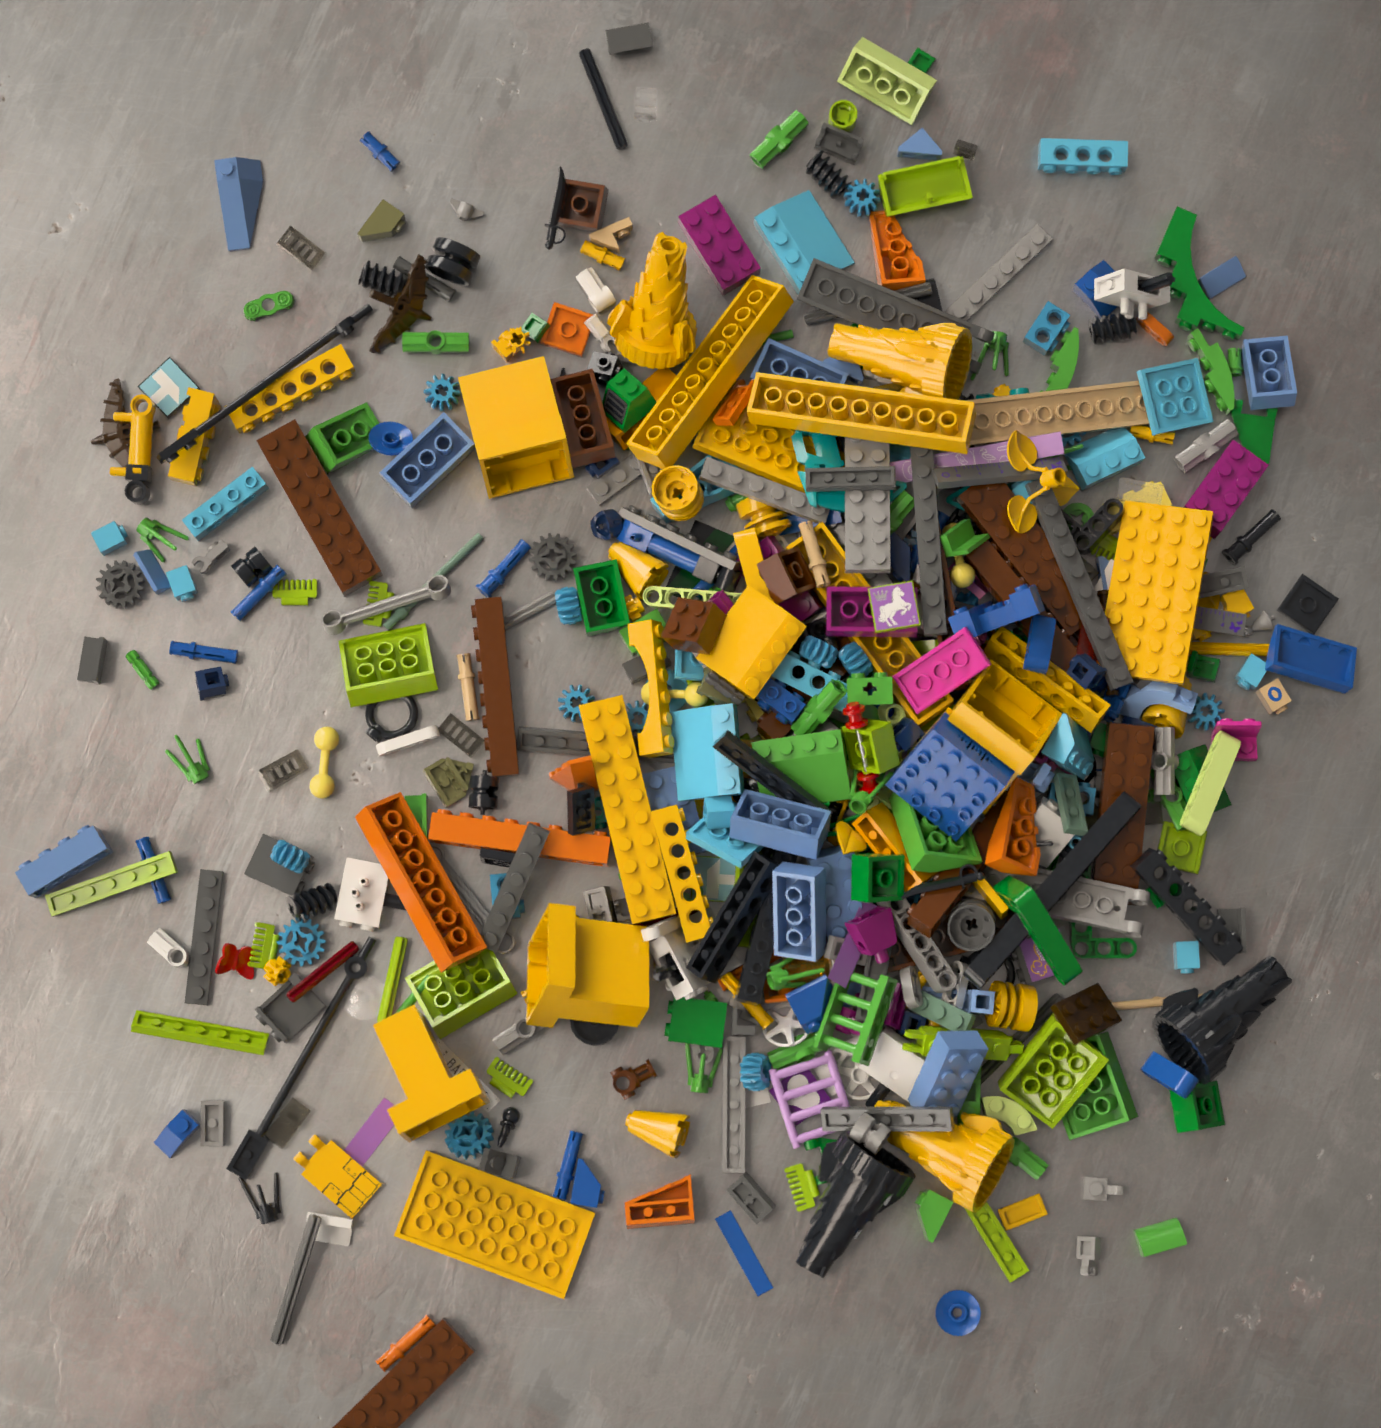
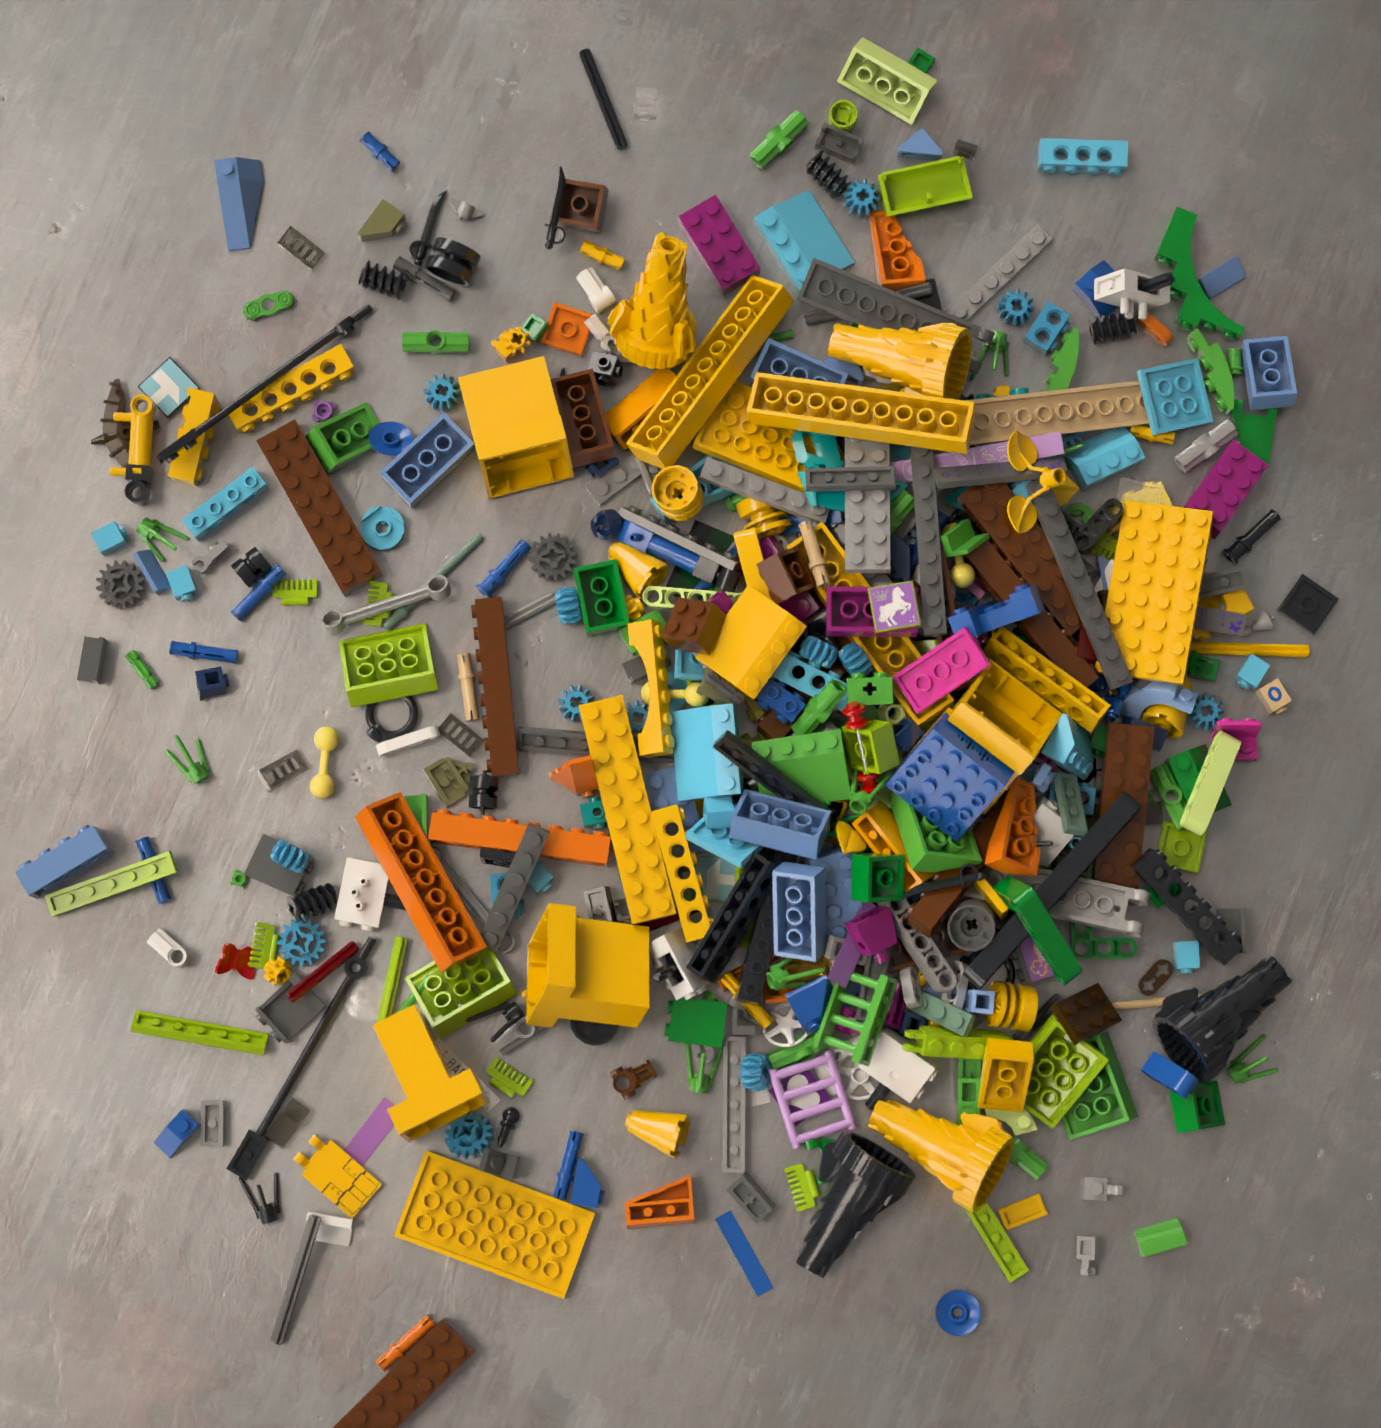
dark grey plate [185,869,224,1006] -> none
dark brown bar [369,254,432,354] -> none
black bracket [567,782,596,836] -> none
tan slope [589,217,633,254] -> none
green slope [602,368,657,433] -> none
dark grey hinge [605,22,653,54] -> none
white beam [641,915,682,941] -> none
orange hinge [712,379,754,426] -> none
plate [820,1107,955,1131] -> none
light grey wheel [849,1112,892,1155] -> none
medium blue brick [908,1031,988,1117] -> none
bright green slope [914,1189,953,1243] -> none
blue beam [1023,614,1056,675] -> none
dark blue brick [1066,654,1107,690] -> none
light grey piece [1151,727,1179,795] -> none
blue slope [1265,624,1357,694] -> none
none -> bright green piece [230,870,248,889]
none -> medium lavender plate [312,400,336,422]
none -> medium azure plate [361,506,405,551]
none -> black sword [408,190,447,266]
none -> black plant [466,1001,525,1043]
none -> medium azure brick [528,860,554,894]
none -> yellow slope [978,1038,1034,1112]
none -> dark azure gear [997,289,1035,327]
none -> dark brown beam [1137,959,1173,996]
none -> bright green plant [1227,1034,1278,1084]

